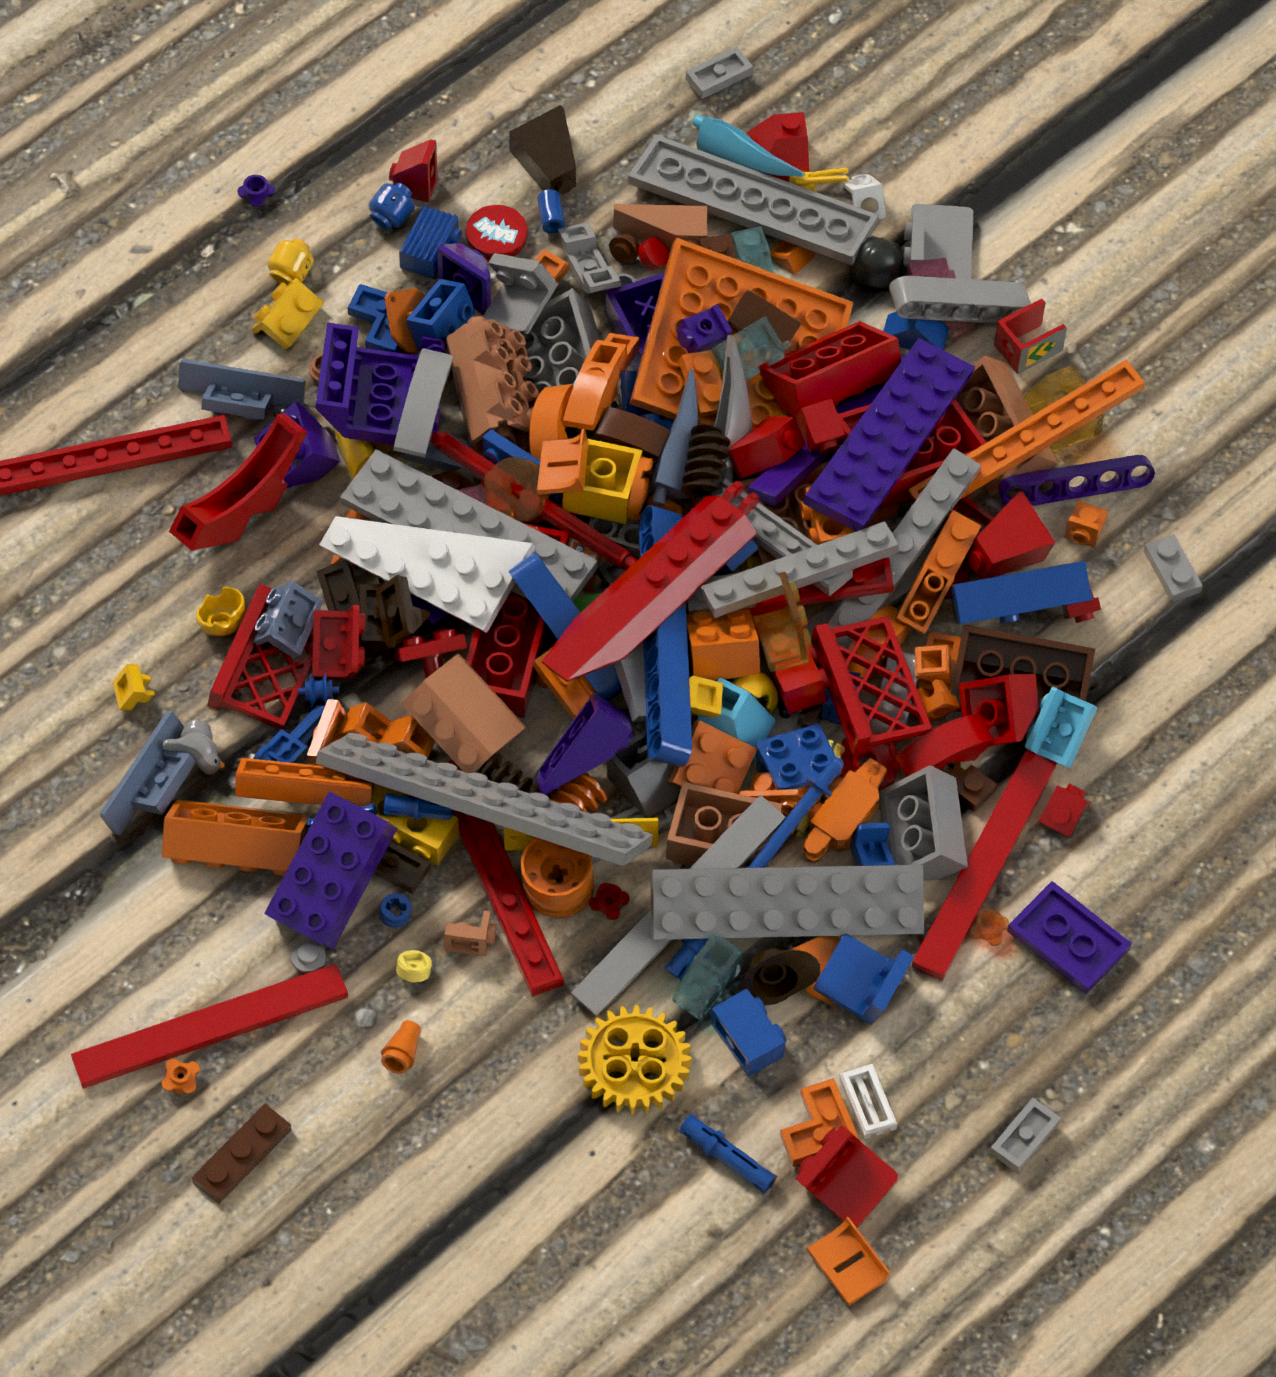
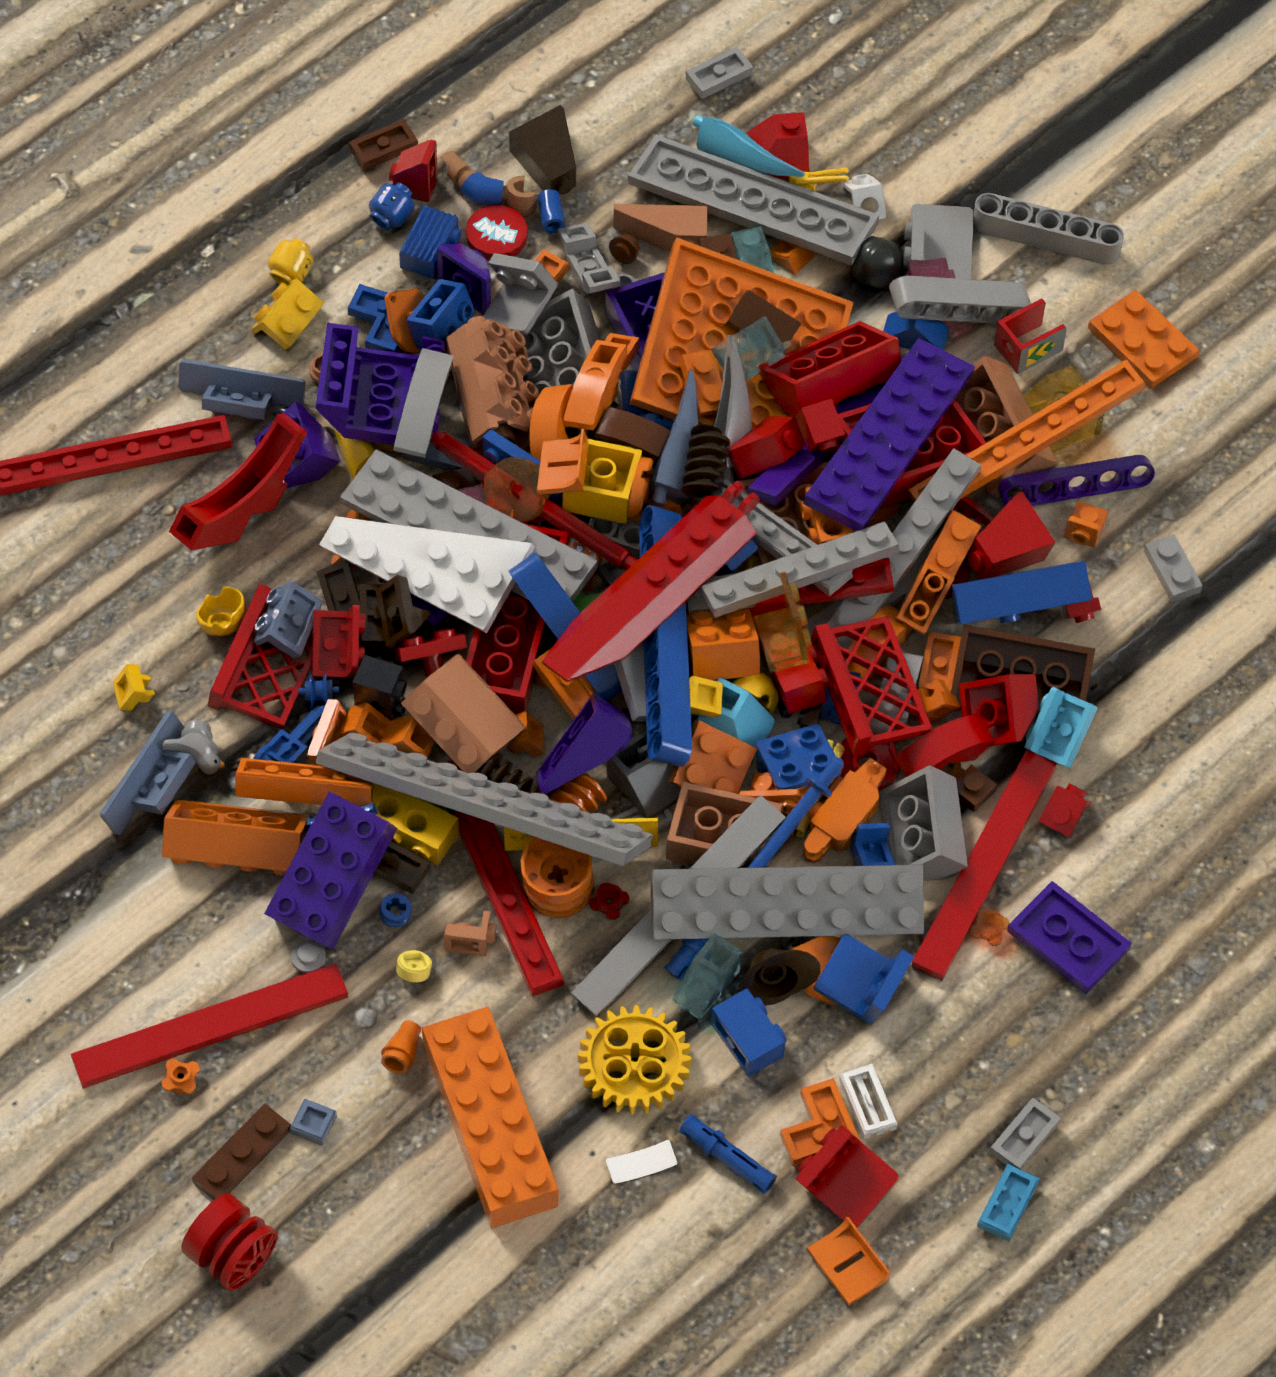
dark purple plate [237,175,275,207] -> none
blue axle [384,793,453,821] -> none
red tile [638,237,669,270] -> none
dark purple brick [676,304,732,353] -> none
orange slope [915,645,952,684] -> none
none -> red wheel [181,1193,278,1291]
none -> sand blue tile [290,1098,337,1146]
none -> reddish brown plate [349,119,418,171]
none -> black brick [353,655,407,721]
none -> orange brick [422,1006,559,1229]
none -> piece [440,151,538,217]
none -> orange tile [507,711,545,758]
none -> white sticker [606,1140,677,1183]
none -> light grey beam [973,193,1124,265]
none -> dark azure plate [977,1164,1040,1242]
none -> orange plate [1088,290,1199,389]

